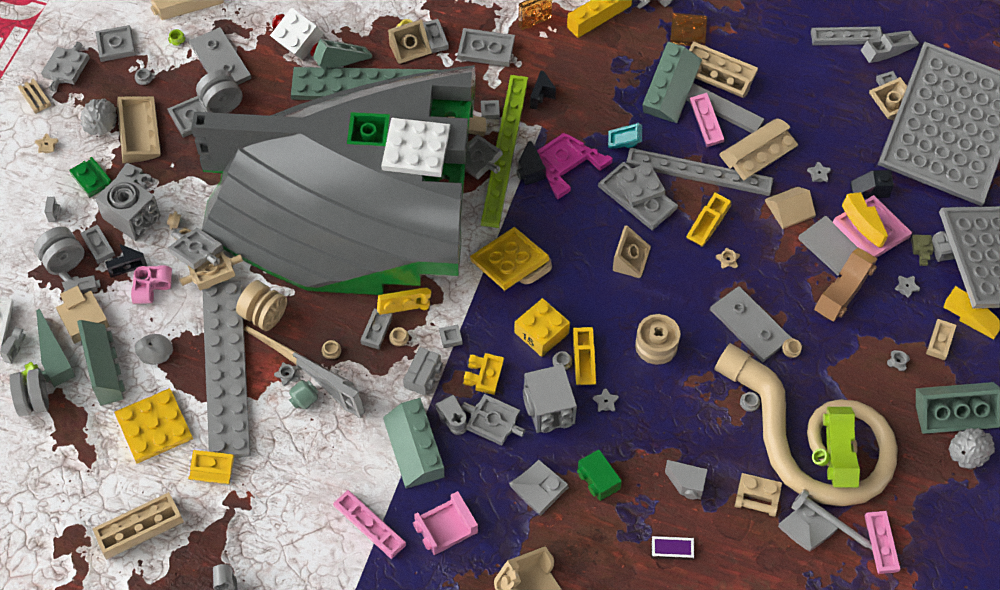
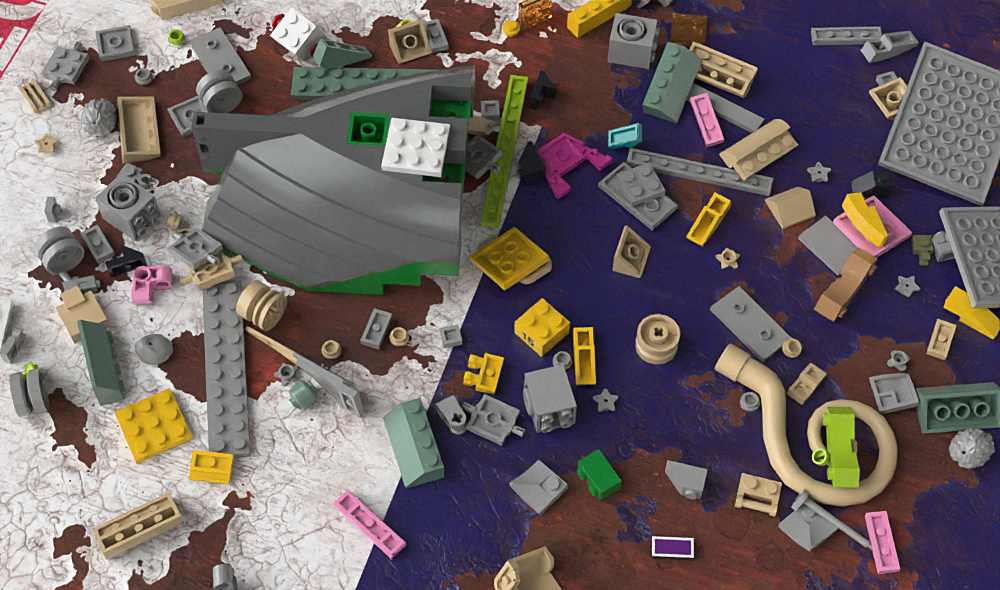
sand green slope [36,309,76,387] -> none
green plate [69,157,111,198] -> none
yellow plate [377,288,431,315] -> none
light grey brick [403,347,443,395] -> none
bright pink panel [413,491,478,555] -> none
light grey plate [457,28,515,67] -> none
none -> yellow plate [503,20,520,37]
none -> light grey brick [608,13,660,69]
none -> tan slope [786,363,827,405]
none -> light grey plate [869,373,919,415]

